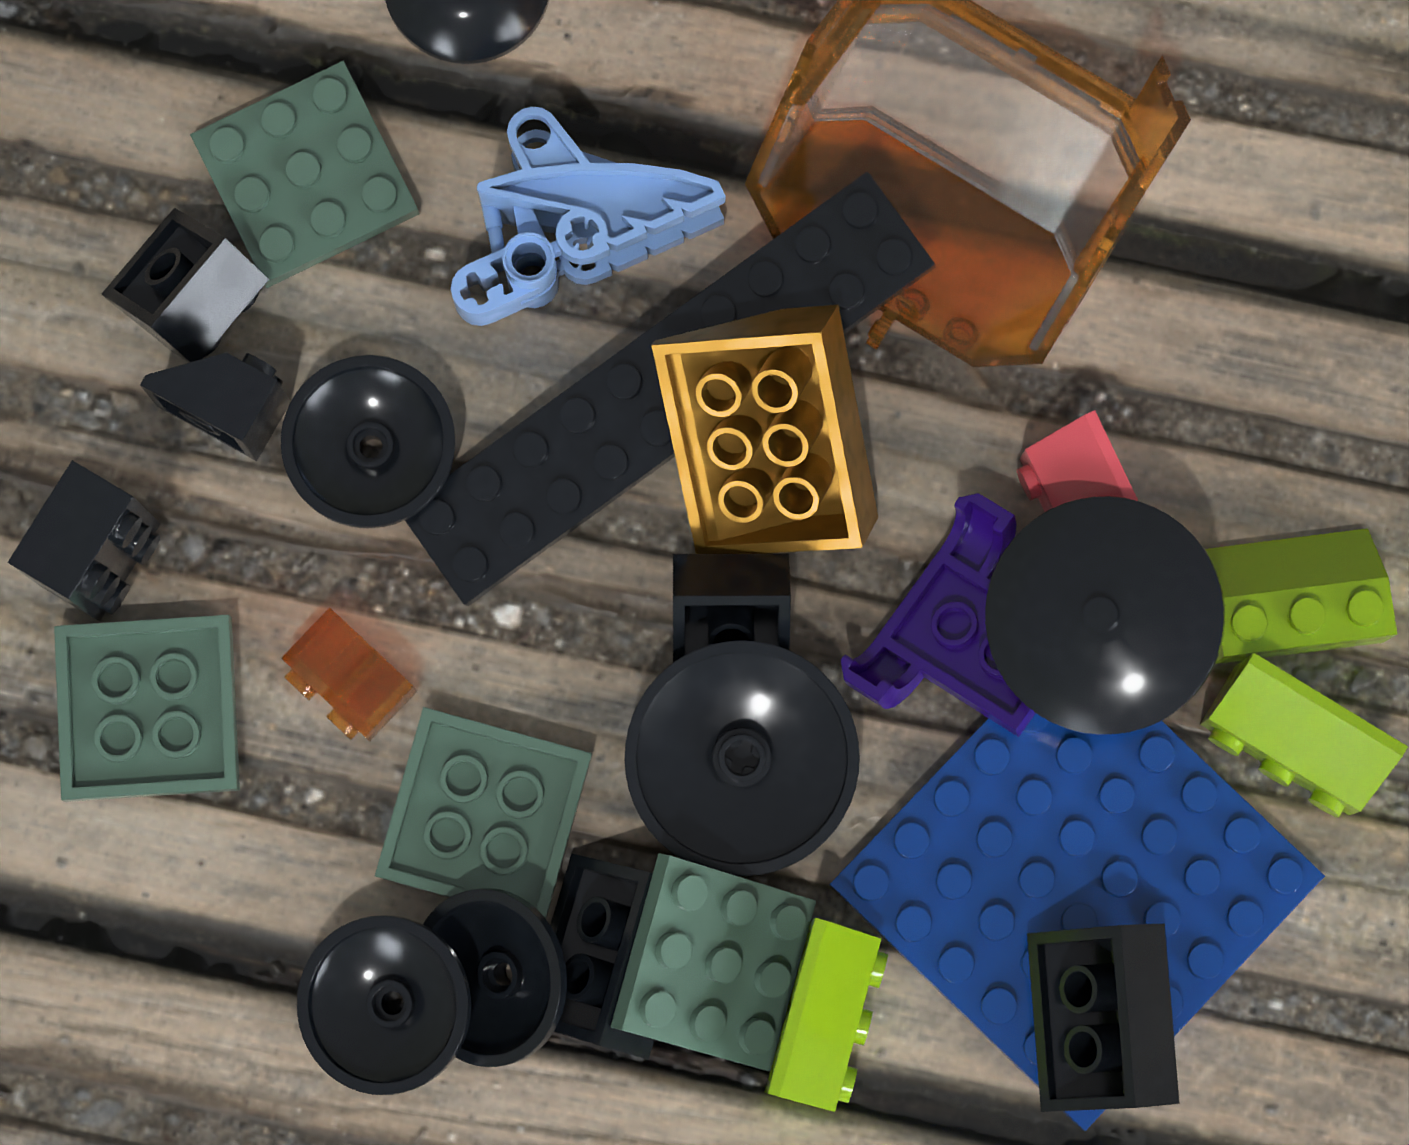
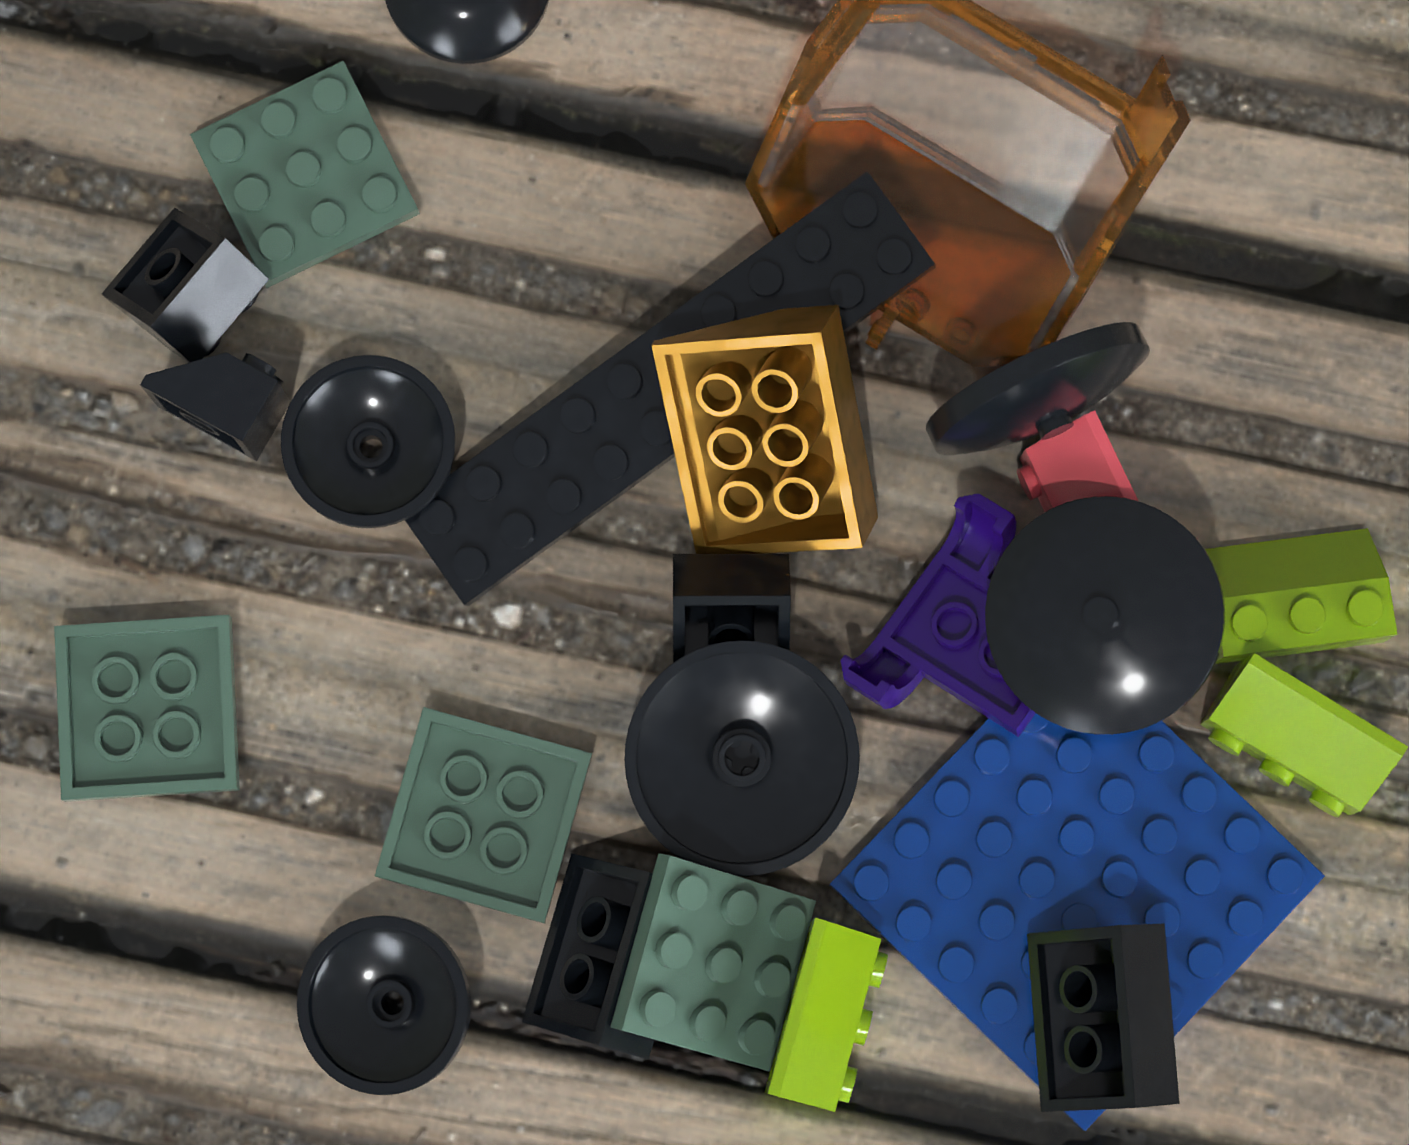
black brick [7,460,161,622] -> none
clear orange brick [281,607,417,742] -> none
black dish [423,888,567,1067] -> none
light blue piece [451,107,726,326] -> none
none -> black dish [926,322,1150,455]

